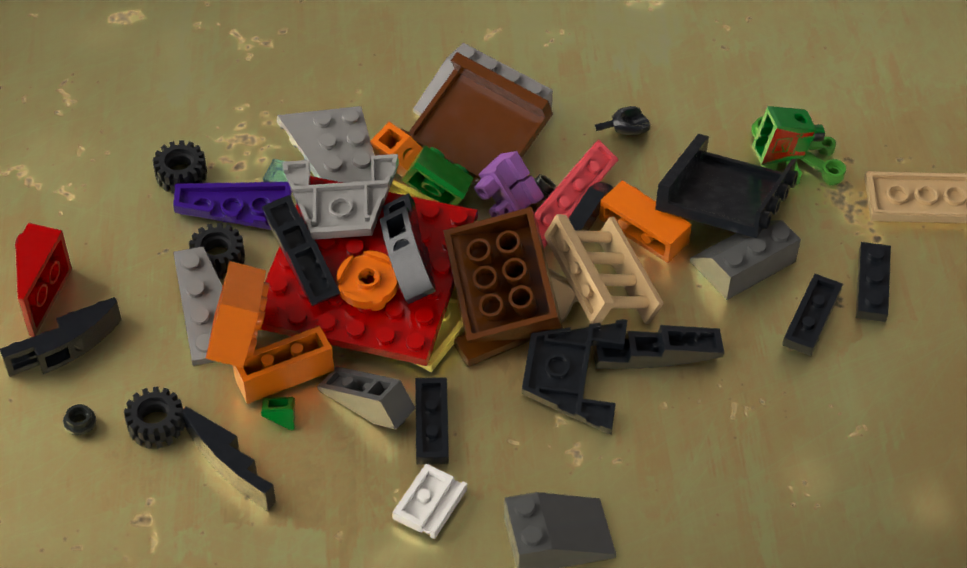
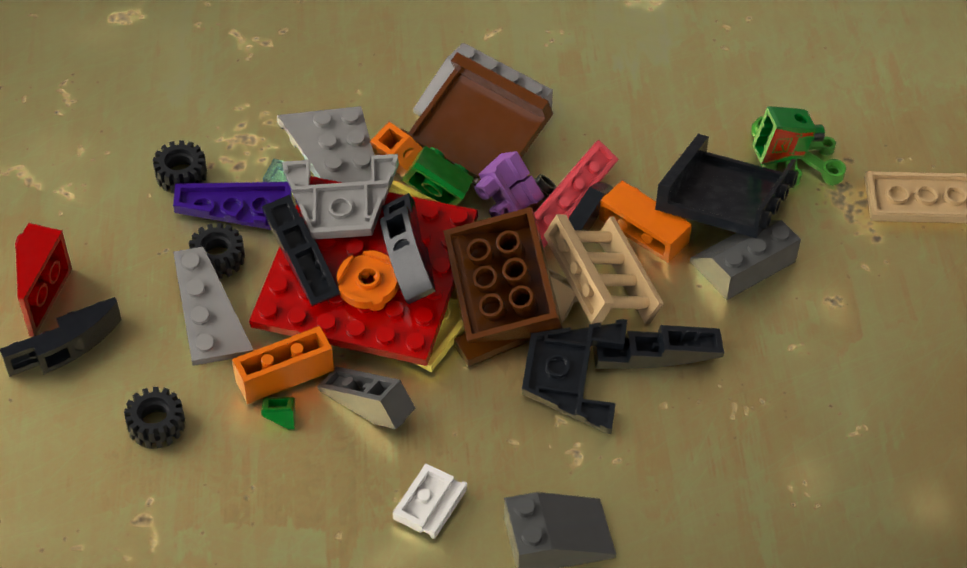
pearl dark grey plate [63,404,96,435] -> none
black slope [182,406,276,511] -> none
orange brick [205,261,270,368] -> none
black plate [415,377,449,464] -> none
black piece [595,106,651,135] -> none
black plate [782,274,843,356] -> none
black plate [856,242,891,322] -> none

